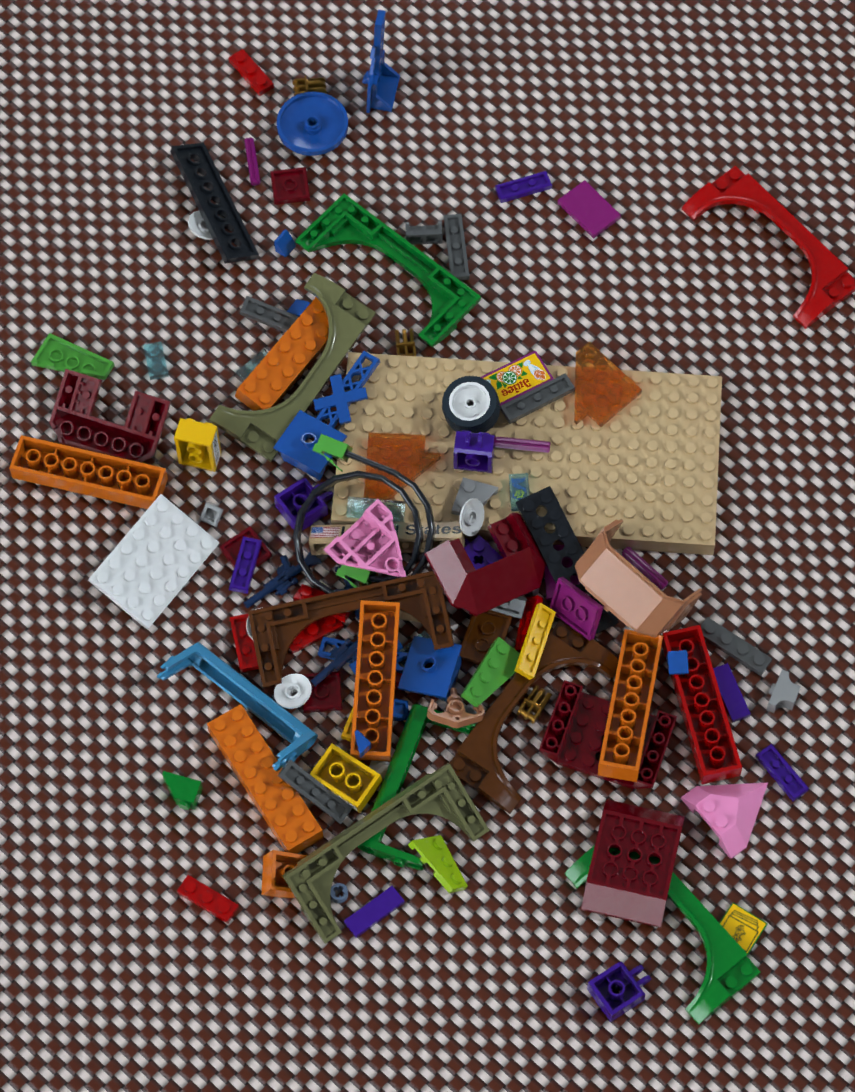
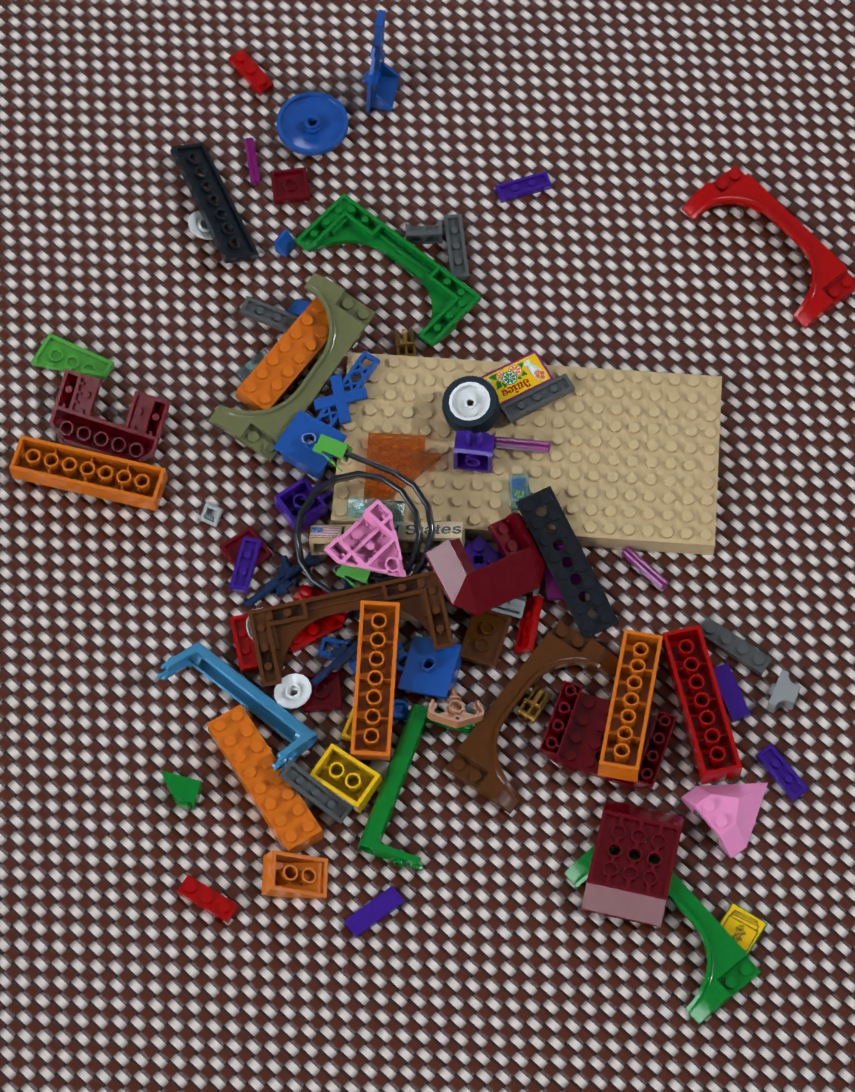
white plate [88,494,219,630] -> none
clear light blue plate [143,341,169,380] -> none
yellow brick [174,418,221,472] -> none
olive piece [282,763,490,944] -> none
pearl gold arm [292,75,327,96] -> none
sand blue bush [330,883,348,903] -> none
blue slope [355,730,371,758] -> none
lime wing [408,835,468,893] -> none
light grey wing [452,477,498,516] -> none
white dish [459,498,484,536] -> none
bright green wing [461,637,520,707] -> none
yellow plate [514,603,556,680] -> none
magenta tile [549,577,604,641] -> none
magenta tile [558,180,621,239] -> none
clear orange wing [574,342,642,427] -> none
nougat piece [575,519,702,638] -> none
dark purple hinge [587,961,651,1023] -> none
blue slope [667,650,689,675] -> none

